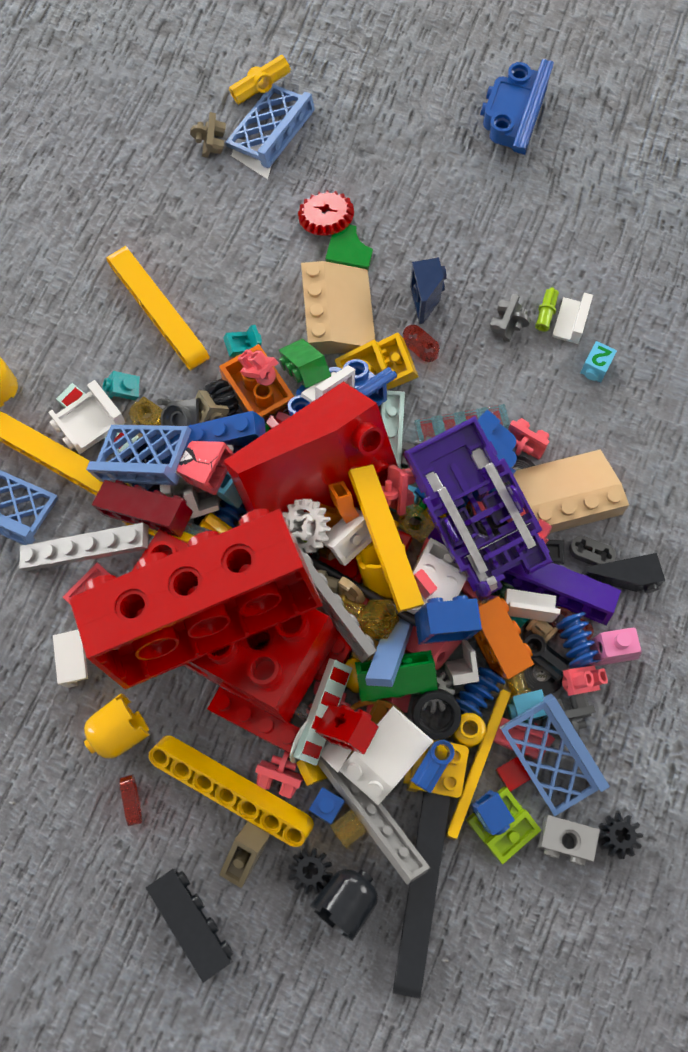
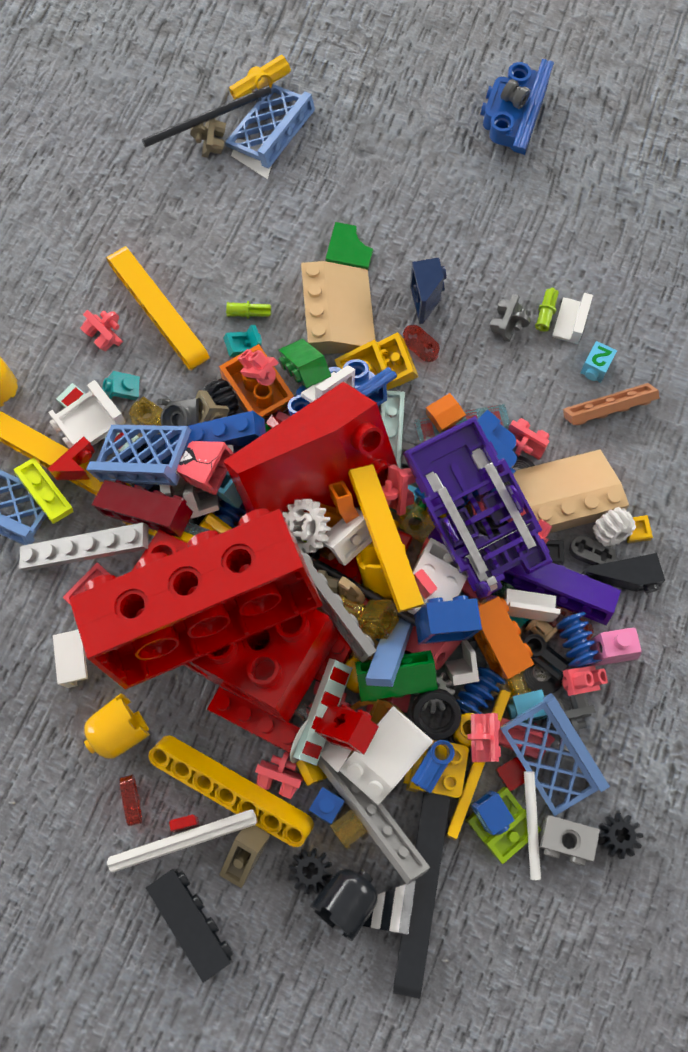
gear [298,190,354,236] -> none
none -> neon yellow plate [14,458,74,524]
none -> red slope [47,436,95,480]
none -> coral hips [80,310,123,352]
none -> white axle [107,810,257,872]
none -> black bar [142,85,272,148]
none -> red tile [169,814,200,833]
none -> lime axle [226,301,272,319]
none -> sticker [363,881,416,934]
none -> orange piece [426,393,466,433]
none -> coral hips [467,713,501,762]
none -> dark grey wheel [501,79,531,109]
none -> white bar [524,771,541,880]
none -> nougat plate [563,383,660,425]
none -> white gear [592,507,636,547]
none -> yellow tile [626,515,653,543]

